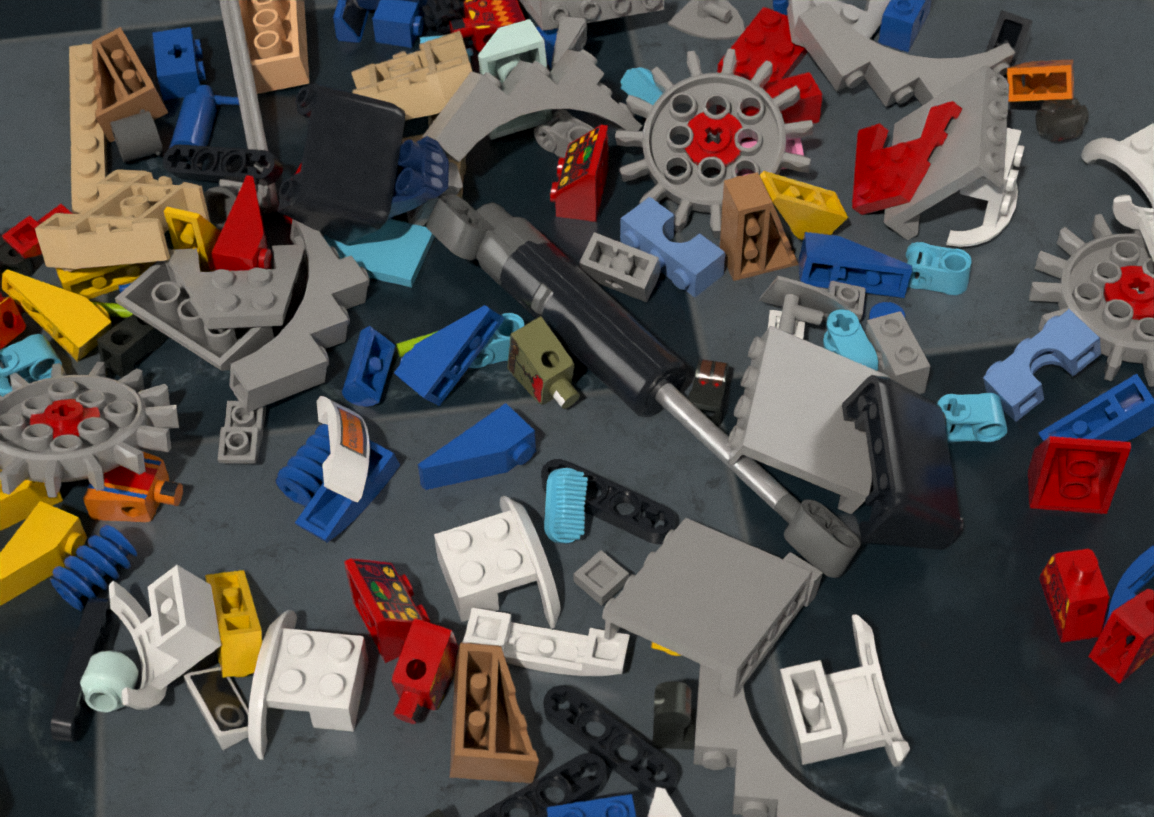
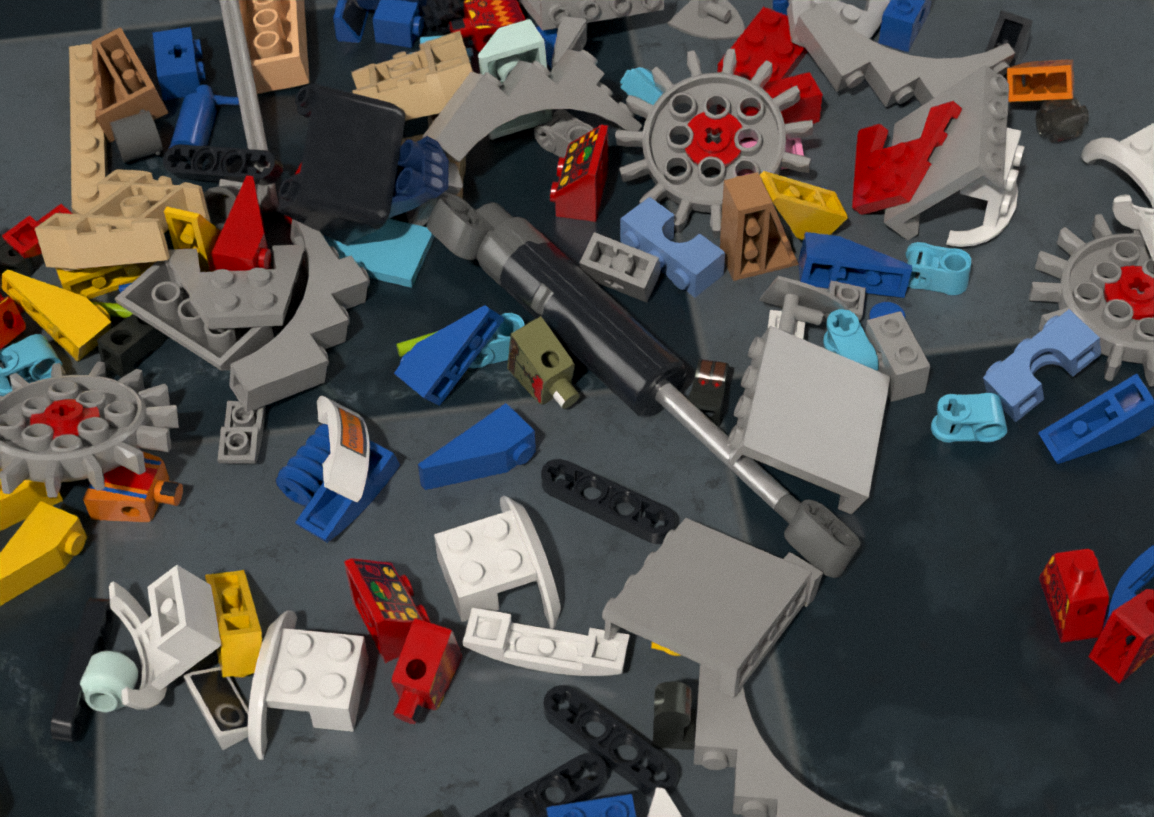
blue piece [50,525,137,612] -> none
blue brick [342,326,396,407] -> none
medium nougat wedge [450,643,539,783] -> none
medium azure piece [544,468,588,543] -> none
light grey plate [573,550,629,606] -> none
white piece [780,615,910,767] -> none
black windscreen [842,375,963,550] -> none
red slope [1028,436,1131,514] -> none

